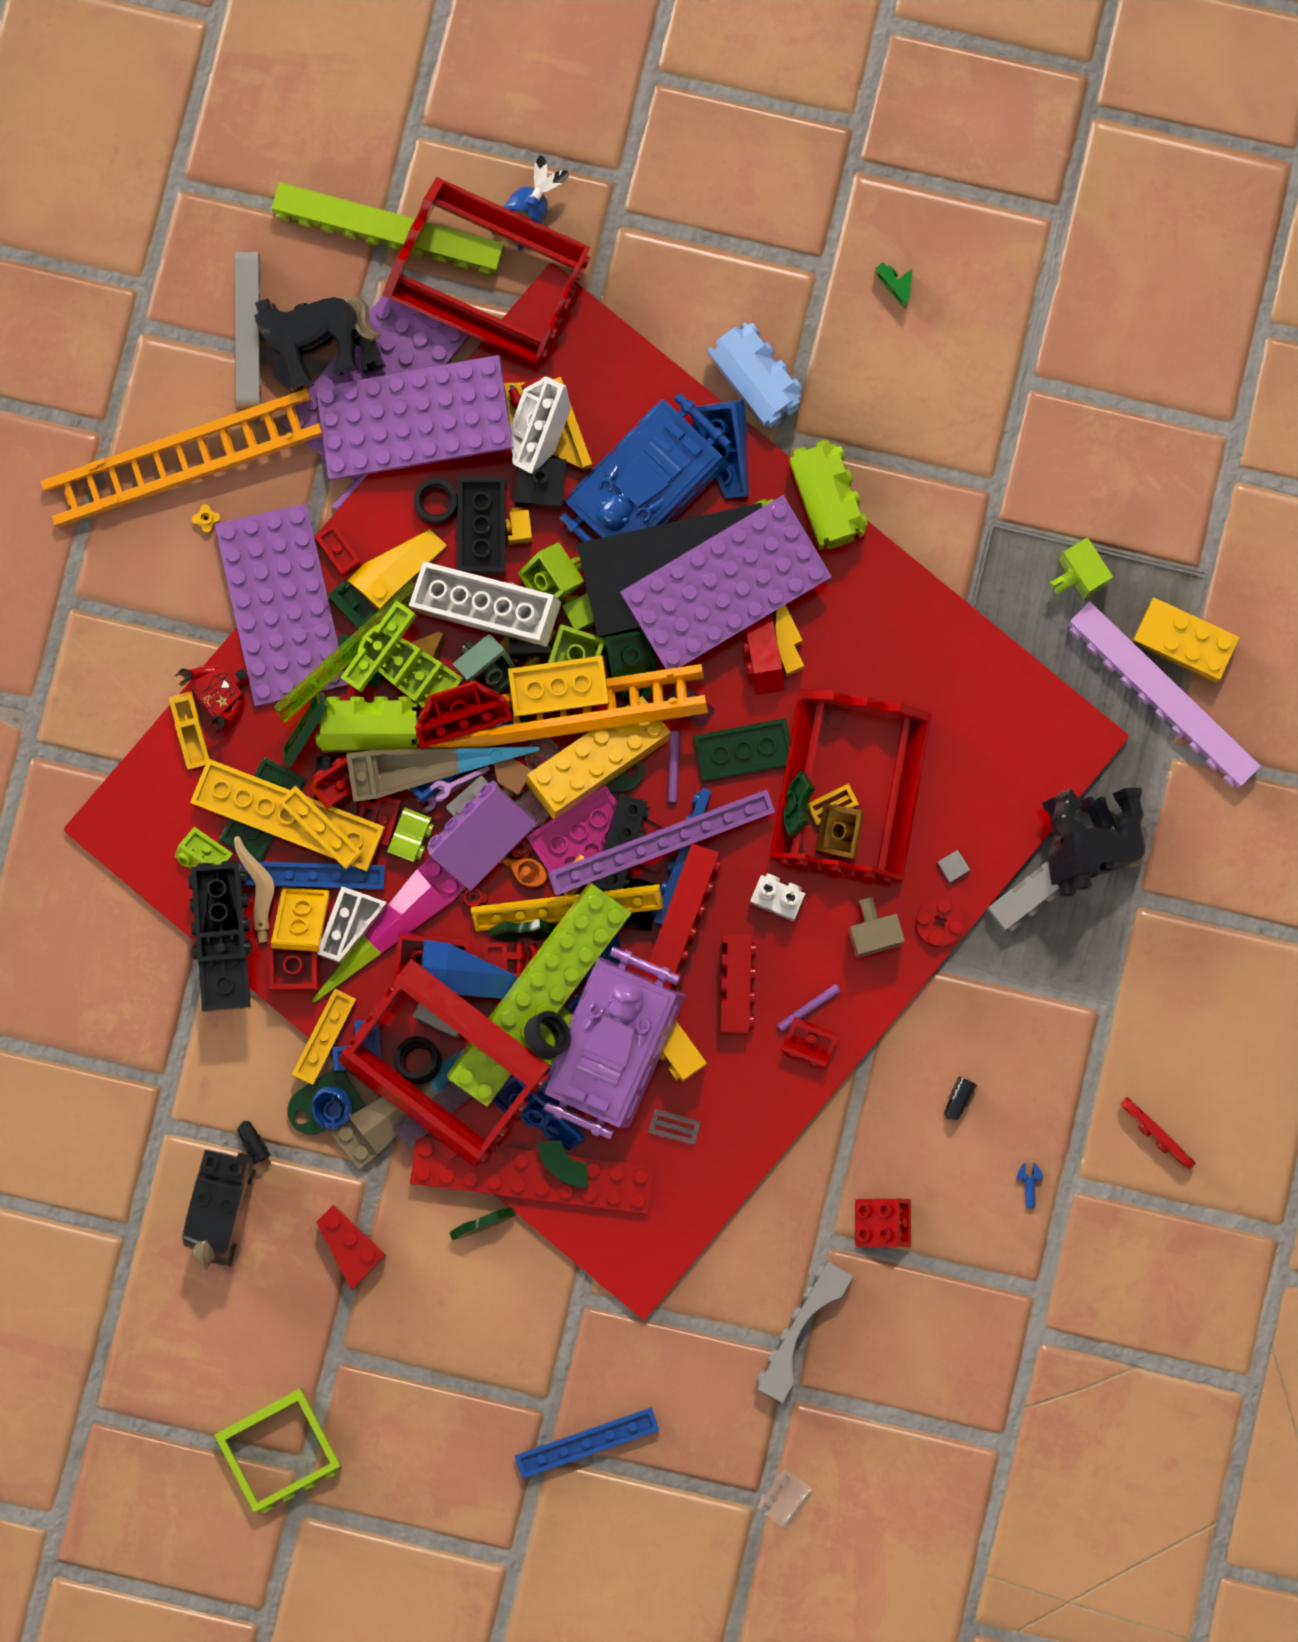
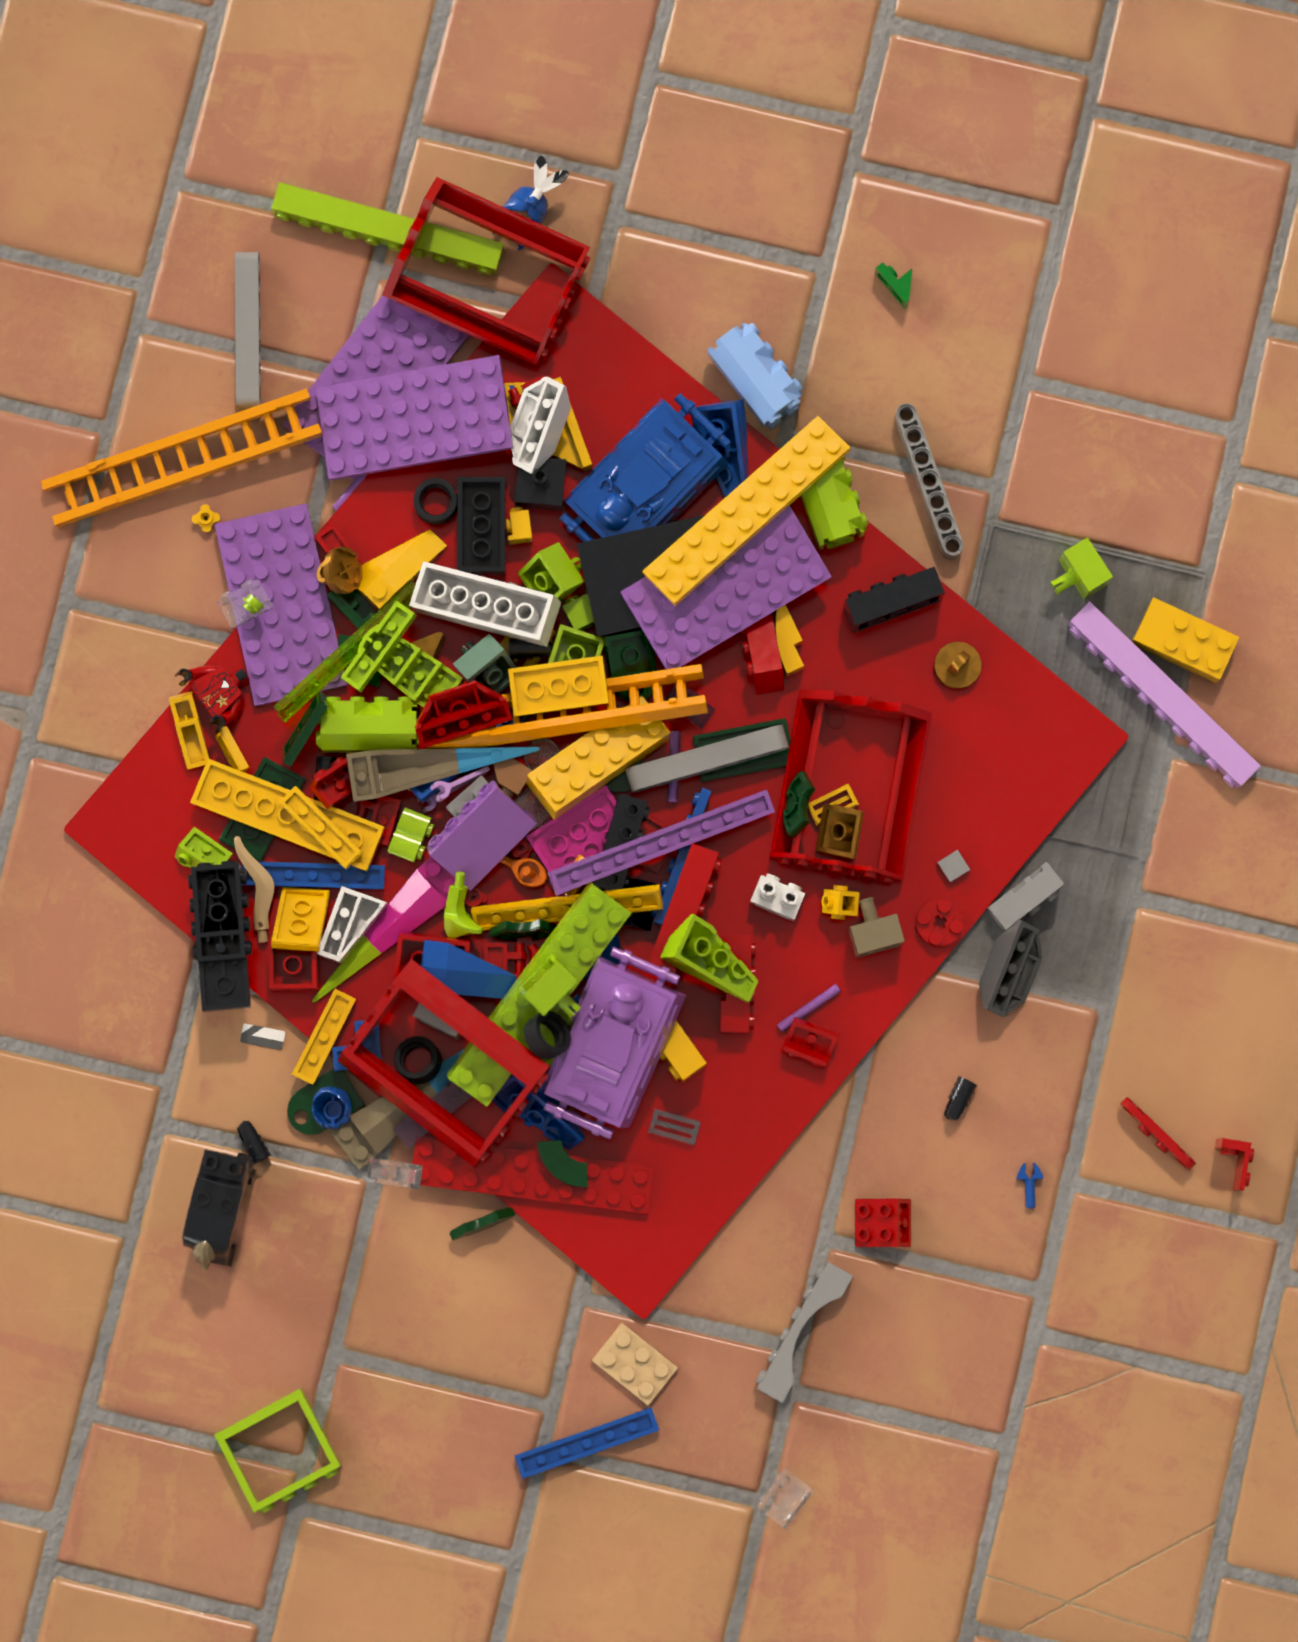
black piece [254,296,386,393] -> none
red wedge [316,1205,386,1290] -> none
black piece [1042,788,1145,897] -> none
none -> yellow tile [215,726,249,773]
none -> clear bracket [217,579,274,630]
none -> sticker [240,1023,285,1050]
none -> lime plate [243,593,264,615]
none -> pearl gold tile [317,547,362,594]
none -> clear brick [366,1158,423,1189]
none -> lime animal [444,871,483,938]
none -> lime brick [519,955,581,1018]
none -> tan plate [592,1323,678,1406]
none -> light grey beam [625,725,789,793]
none -> yellow plate [642,416,851,606]
none -> lime wedge [660,914,758,1002]
none -> yellow brick [822,885,860,920]
none -> black brick [843,566,945,633]
none -> light grey beam [895,403,964,560]
none -> pearl gold tile [934,641,982,689]
none -> dark grey wedge [979,920,1042,1018]
none -> red bracket [1215,1138,1254,1191]

